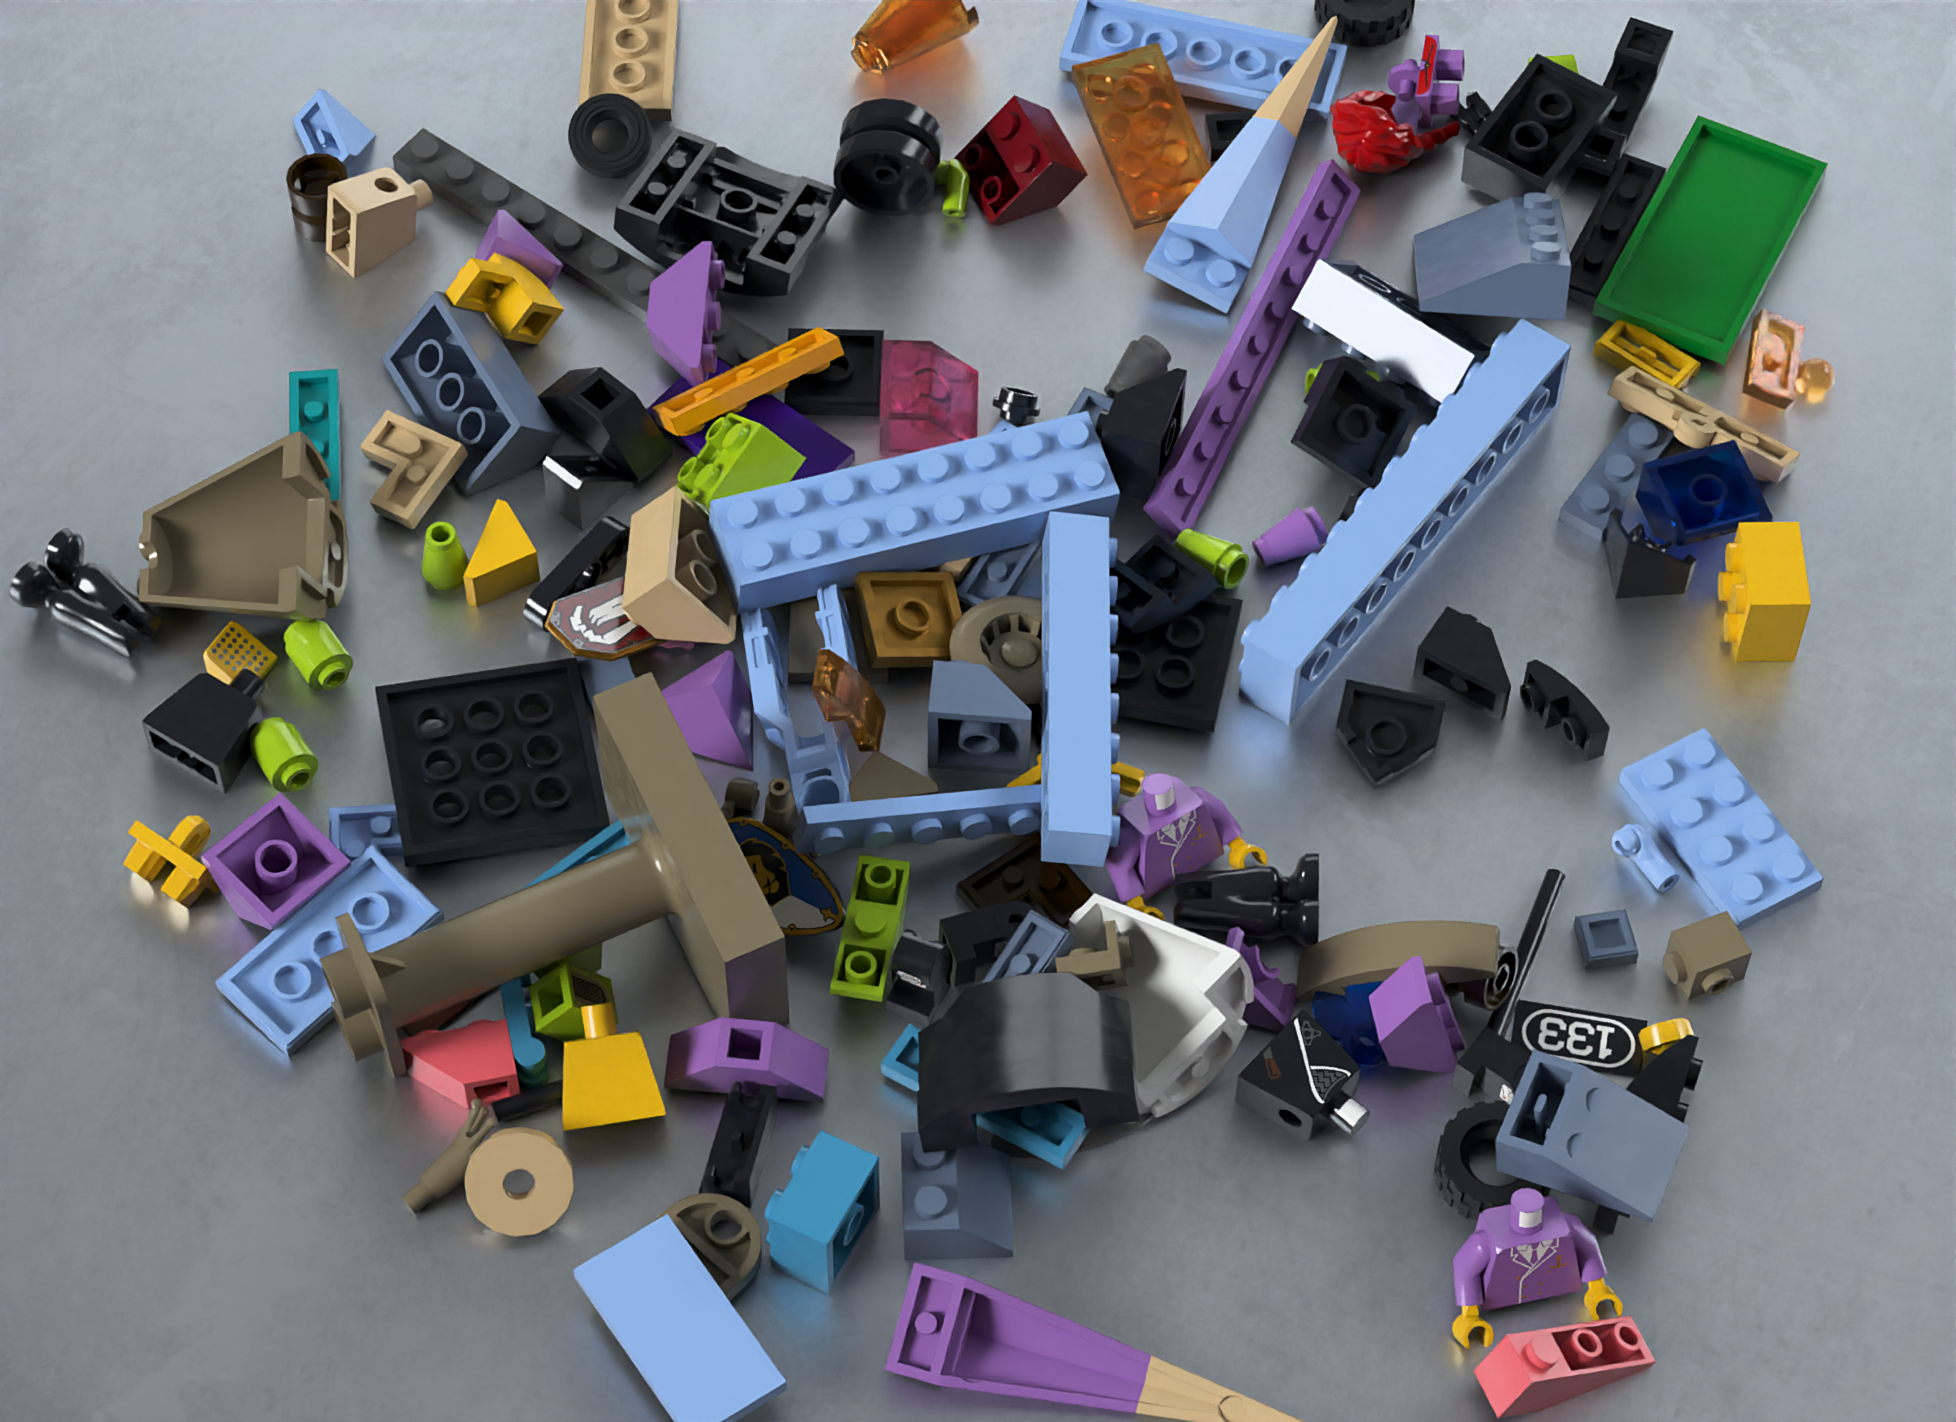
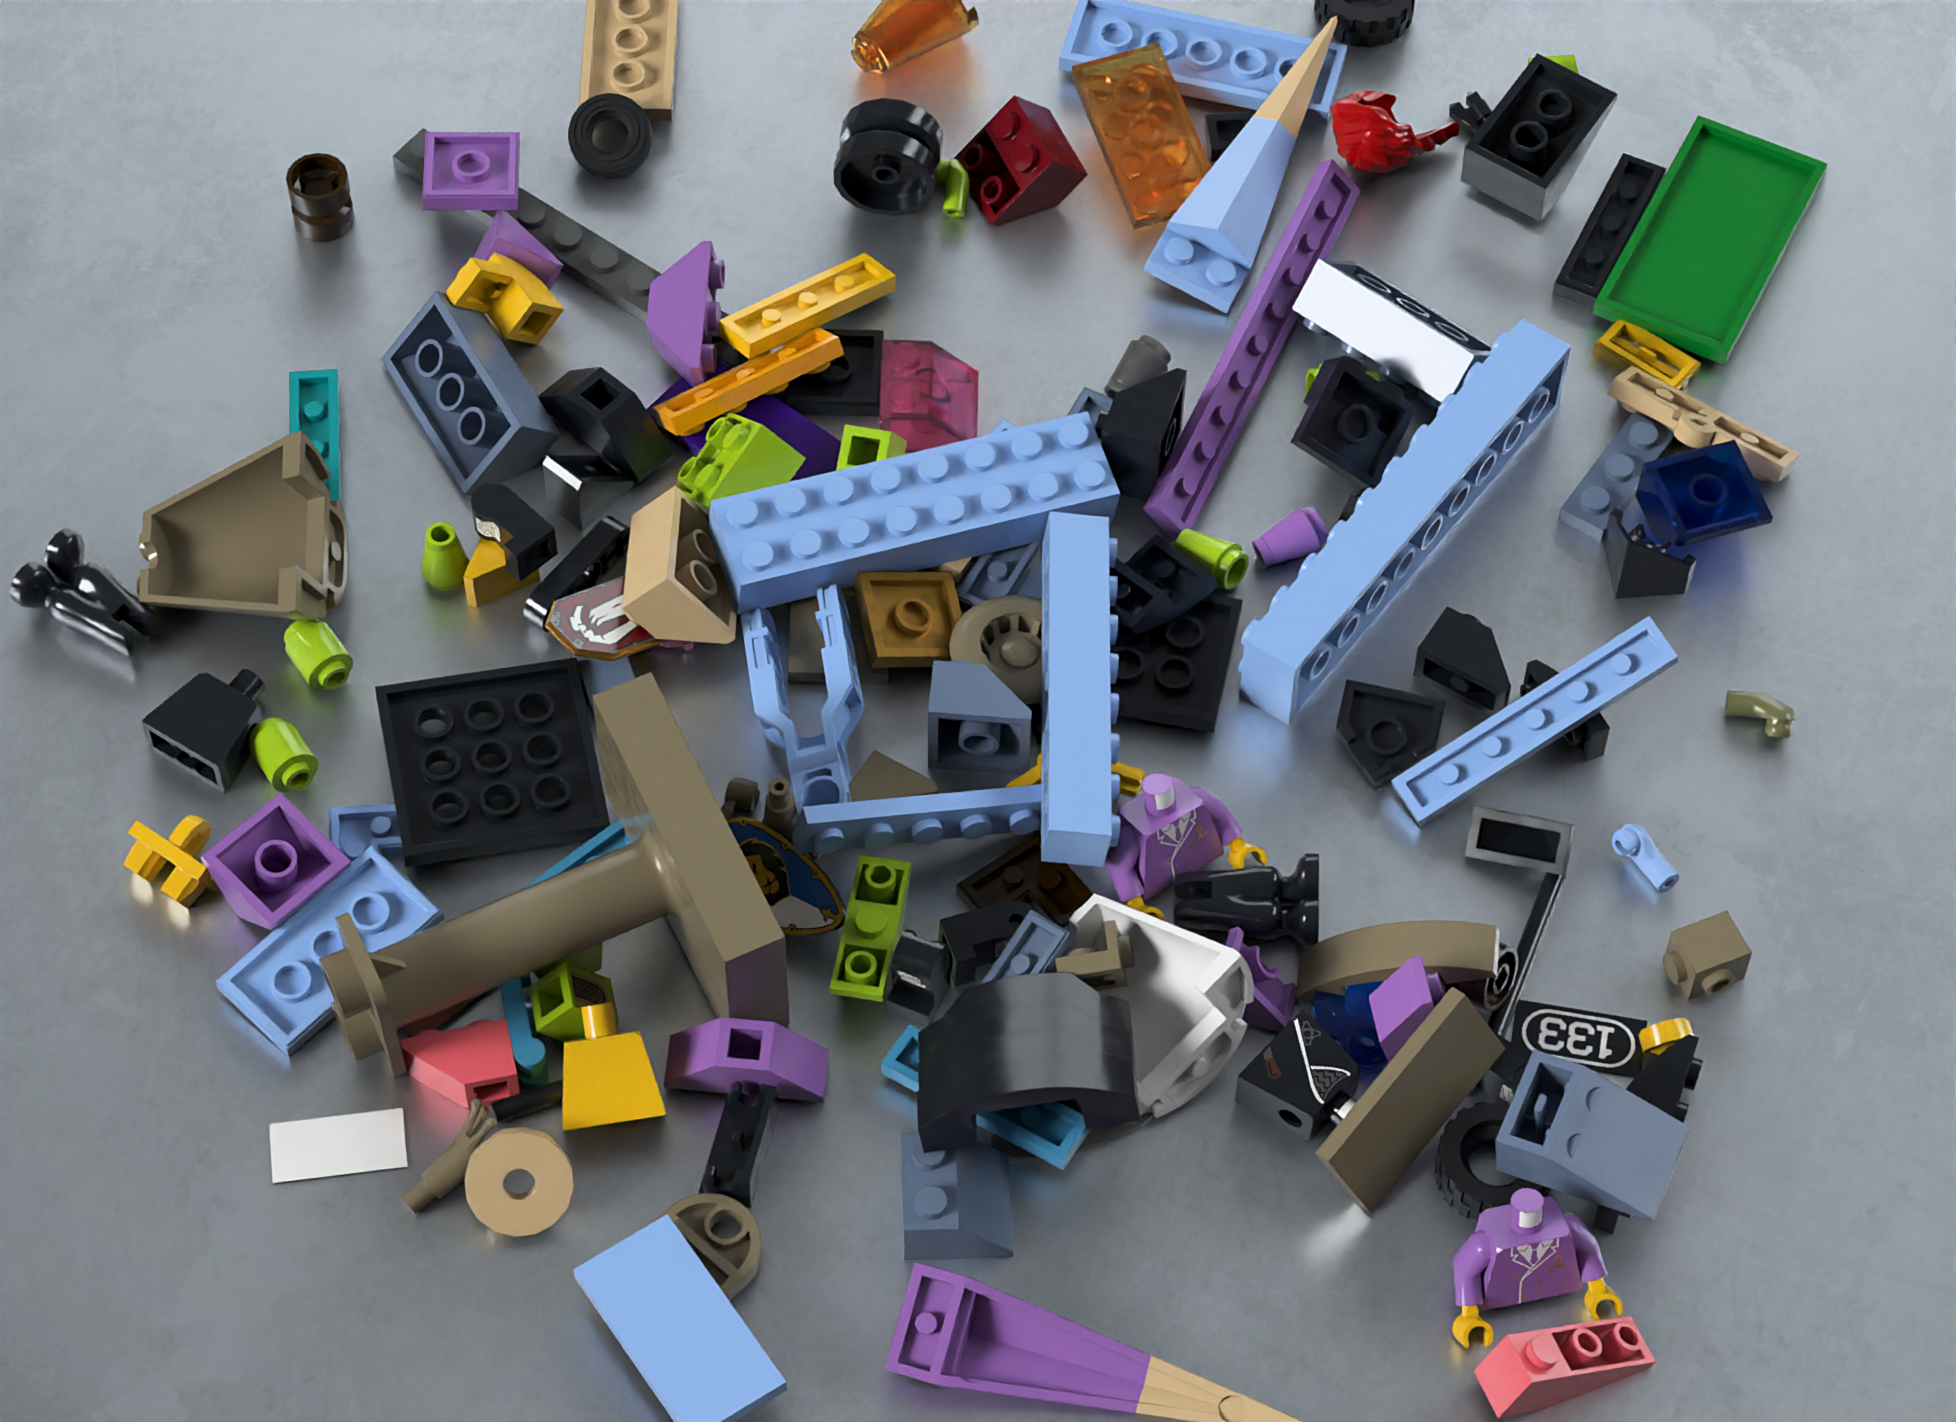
yellow slope [203,620,278,684] -> none
light blue slope [292,89,376,168] -> none
tan torso [326,167,433,279] -> none
tan plate [360,410,468,530] -> none
black slope [613,127,845,297] -> none
medium lavender slope [661,650,753,771] -> none
dark azure brick [764,1130,880,1294] -> none
clear orange slope [812,649,886,752] -> none
black plate [992,386,1041,423] -> none
medium lavender hips [1388,35,1465,128] -> none
sand blue slope [1413,192,1571,321] -> none
sand blue tile [1573,909,1639,970] -> none
black slope [1579,17,1674,177] -> none
light blue plate [1618,728,1824,931] -> none
yellow brick [1718,522,1811,662] -> none
clear orange plate [1742,308,1835,410] -> none
none -> white sticker [269,1108,408,1183]
none -> medium lavender plate [422,132,520,210]
none -> black leg [471,483,558,582]
none -> yellow plate [718,253,896,359]
none -> lime brick [836,424,907,471]
none -> dark tan tile [1315,987,1505,1213]
none -> light blue plate [1391,616,1678,827]
none -> black slope [1465,806,1575,876]
none -> olive arm [1725,690,1796,738]

